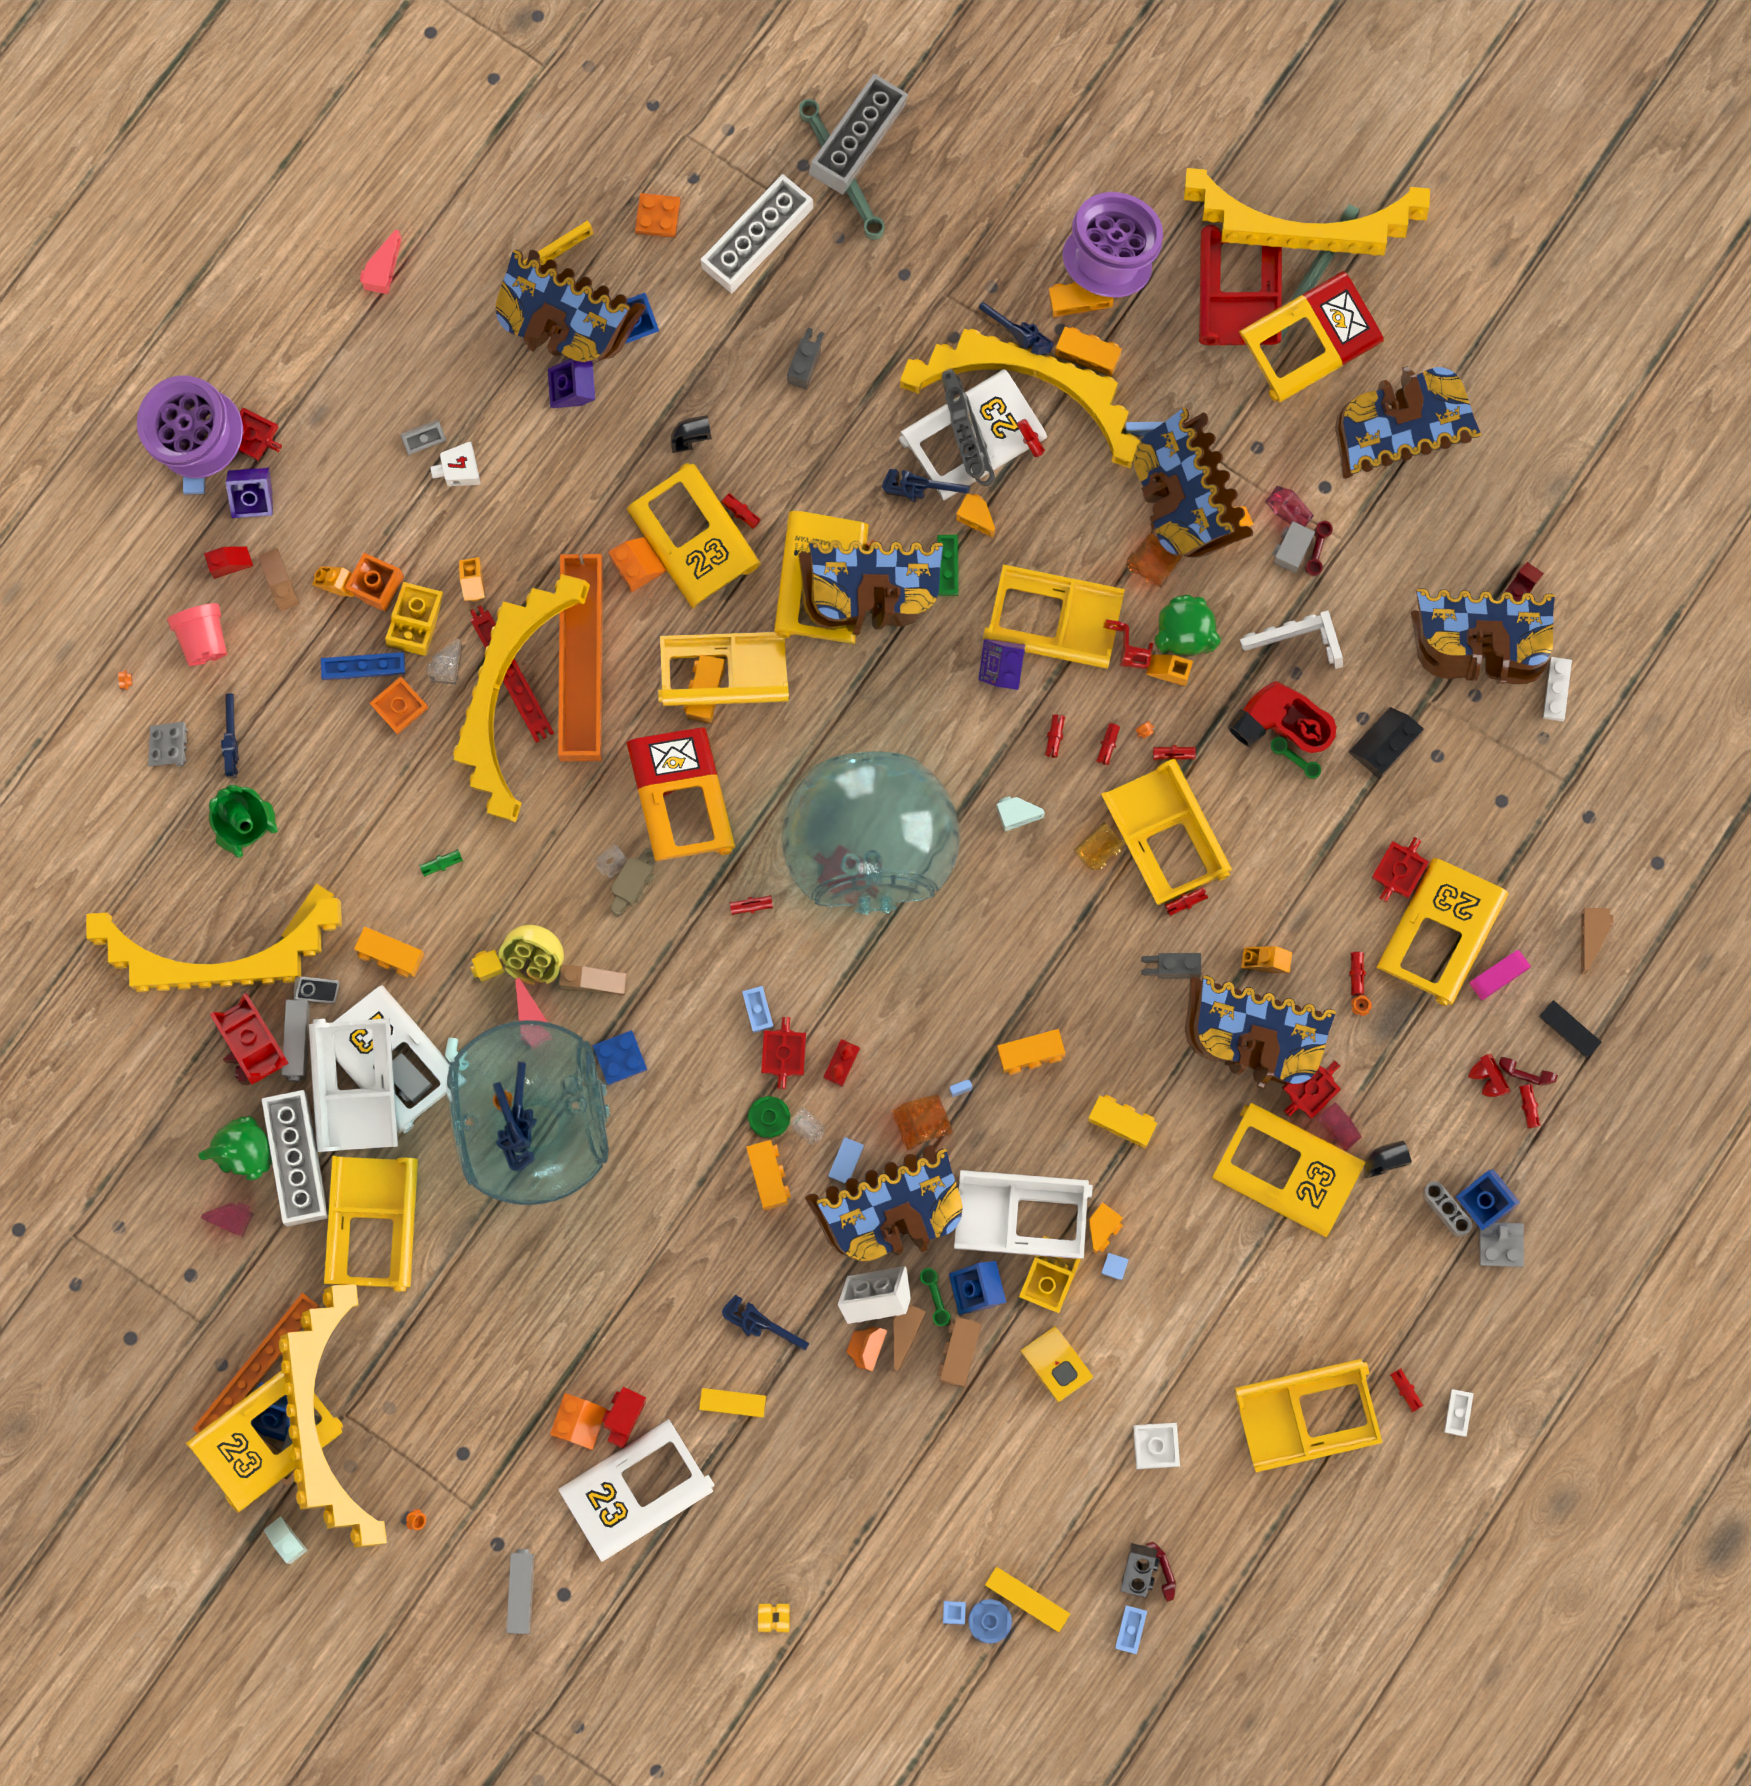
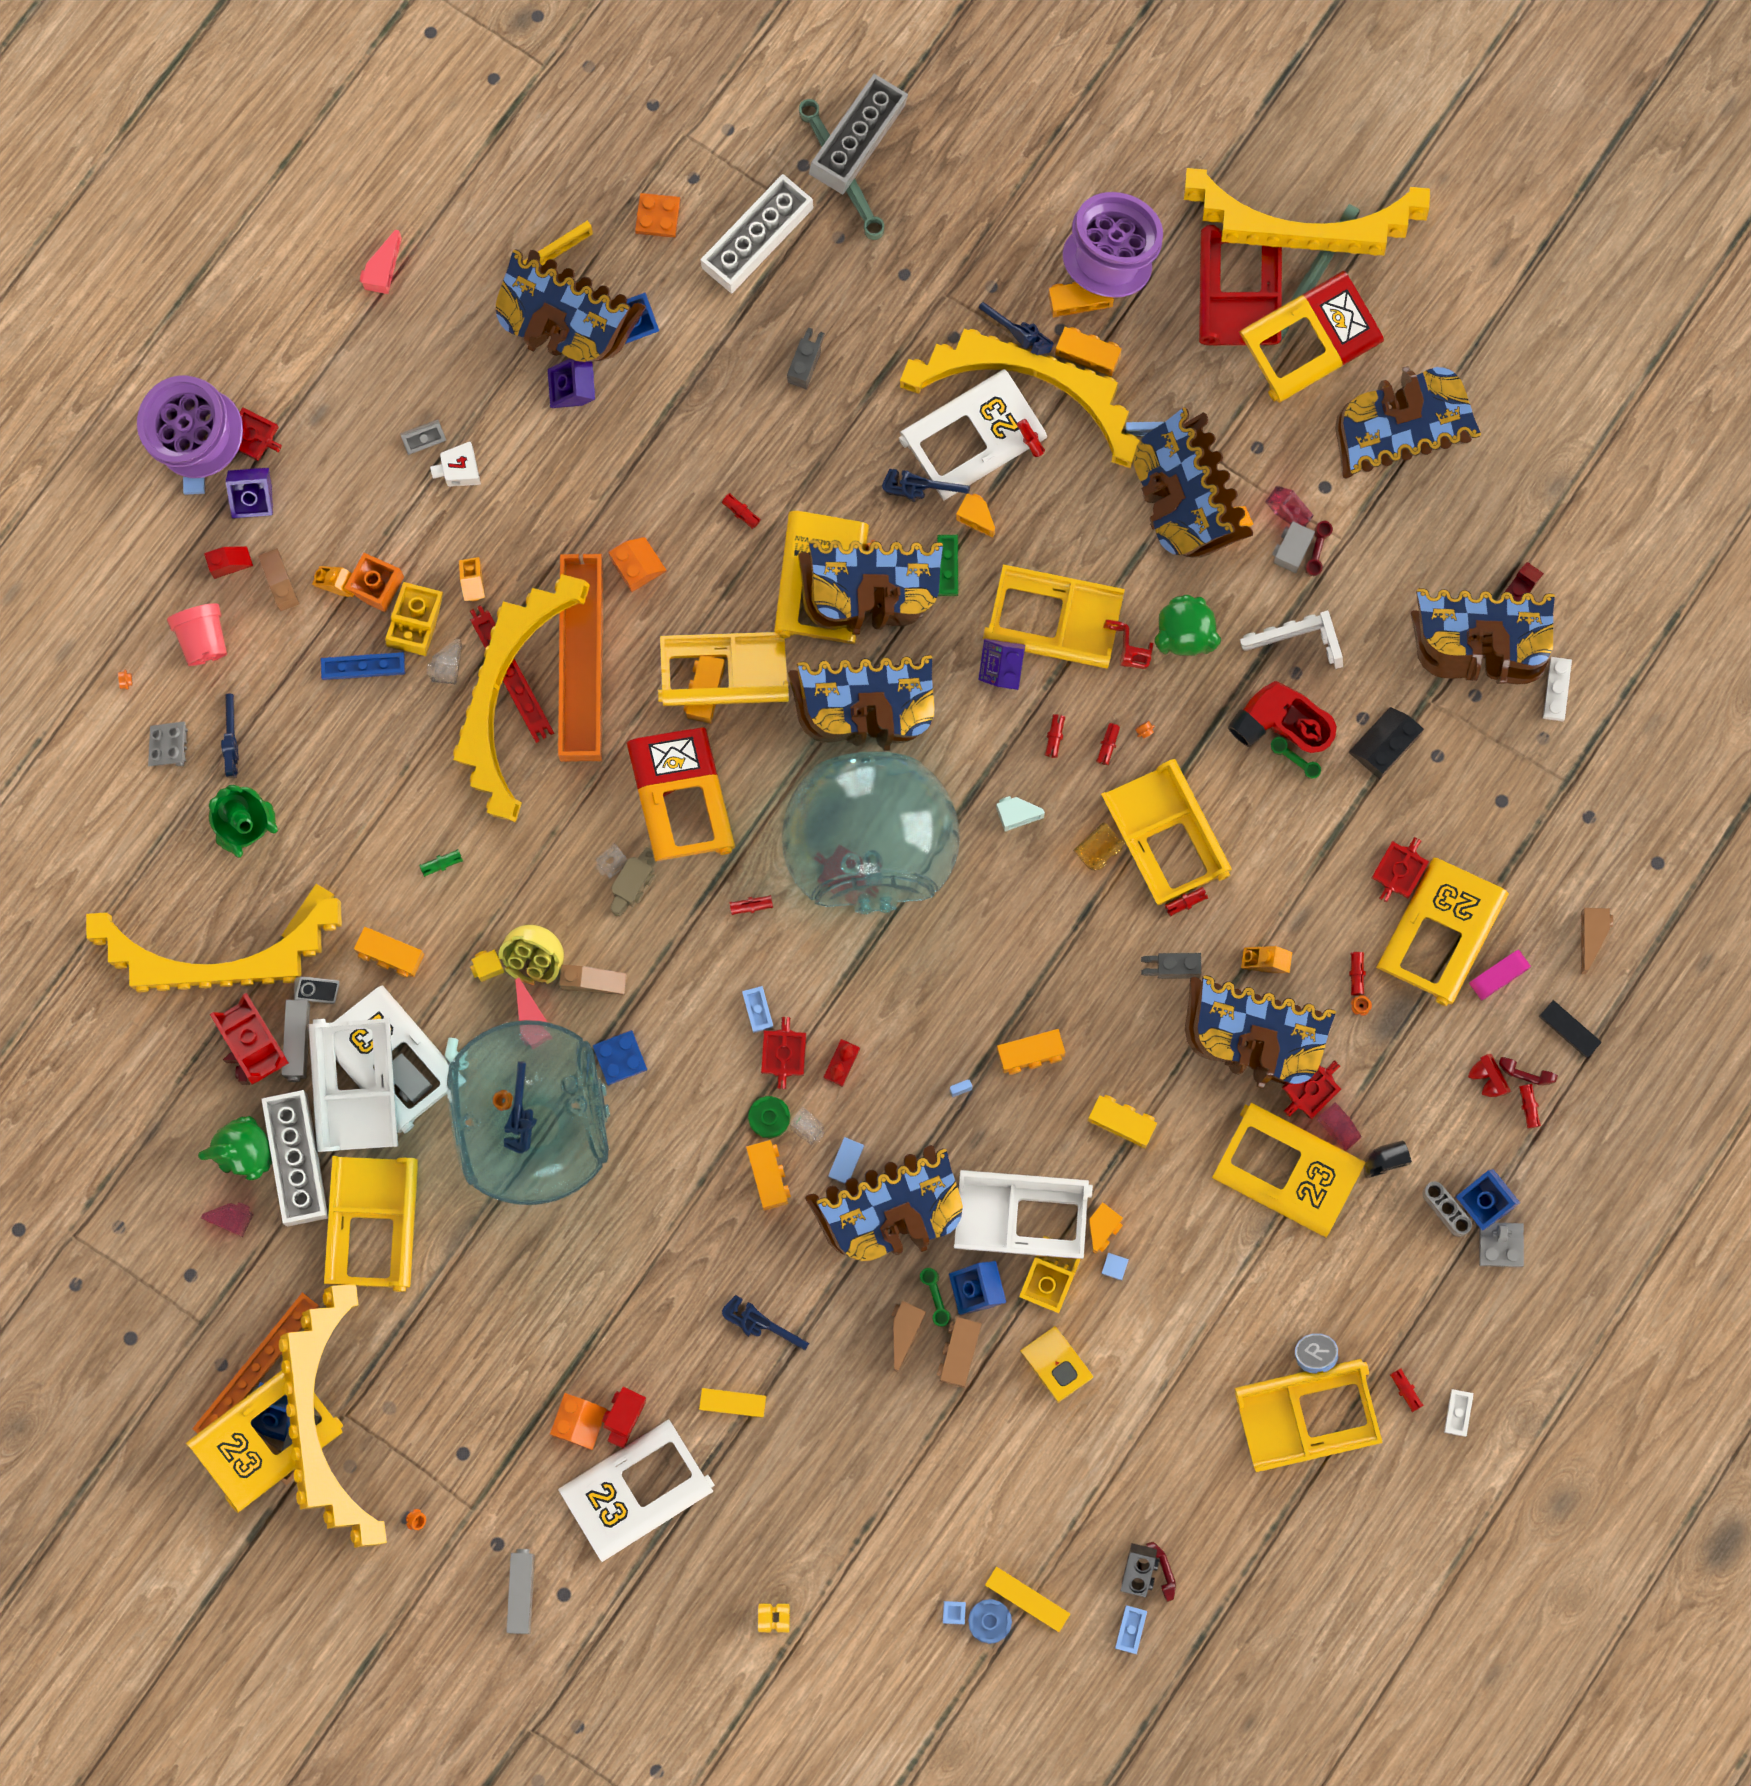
light aqua slope [264,1516,307,1564] -> none
orange plate [370,676,429,735] -> none
dark blue piece [493,1082,535,1171] -> none
yellow piece [627,463,761,609] -> none
black brick [671,415,712,453] -> none
white slope [838,1266,910,1324] -> none
orange slope [846,1326,887,1371] -> none
clear orange bracket [892,1094,952,1150] -> none
dark grey piece [941,368,995,486] -> none
clear orange bracket [1126,534,1182,588] -> none
white tile [1133,1423,1180,1469] -> none
light orange slope [1146,654,1193,687] -> none
red pin [1153,745,1196,761] -> none
none -> animal [788,655,934,751]
none -> tile [1295,1334,1338,1373]

